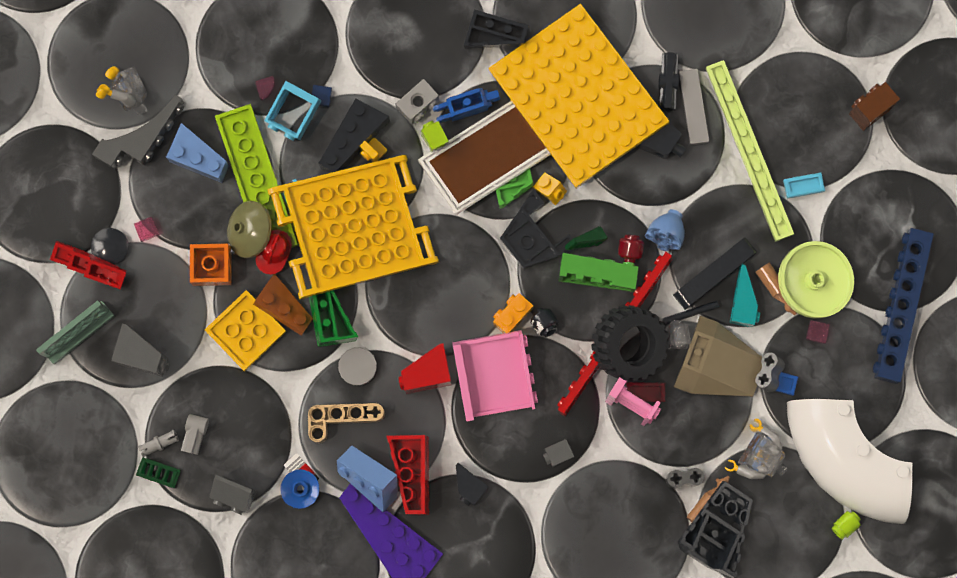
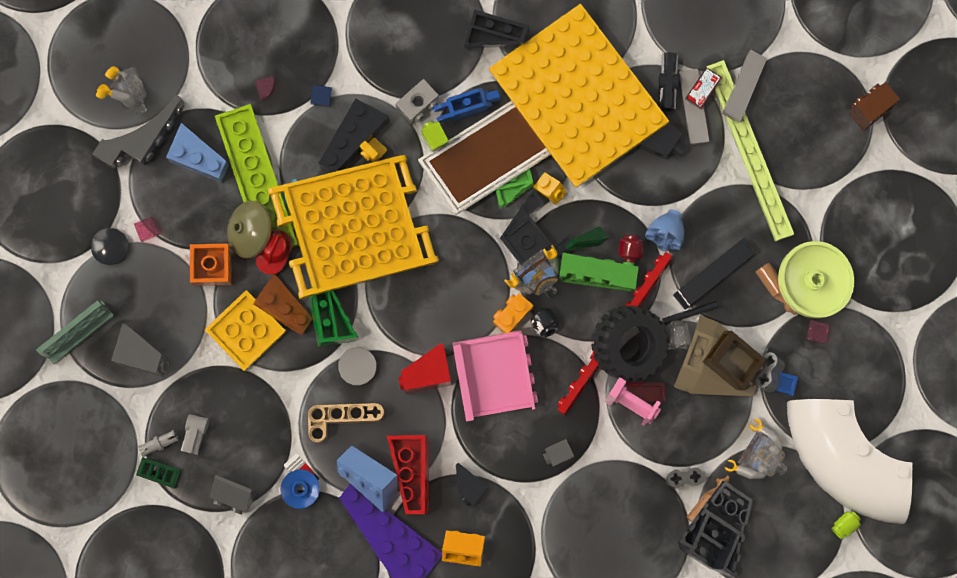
red slope [50,241,127,289] -> none
medium azure window [264,81,322,141] -> none
teal slope [730,264,760,327] -> none
medium azure tile [783,173,825,199] -> none
dark blue brick [872,228,934,384] -> none
none -> light orange brick [442,531,485,567]
none -> torso [504,245,559,298]
none -> tile [685,67,722,109]
none -> dark brown window [702,331,766,391]
none -> light grey tile [722,50,767,123]

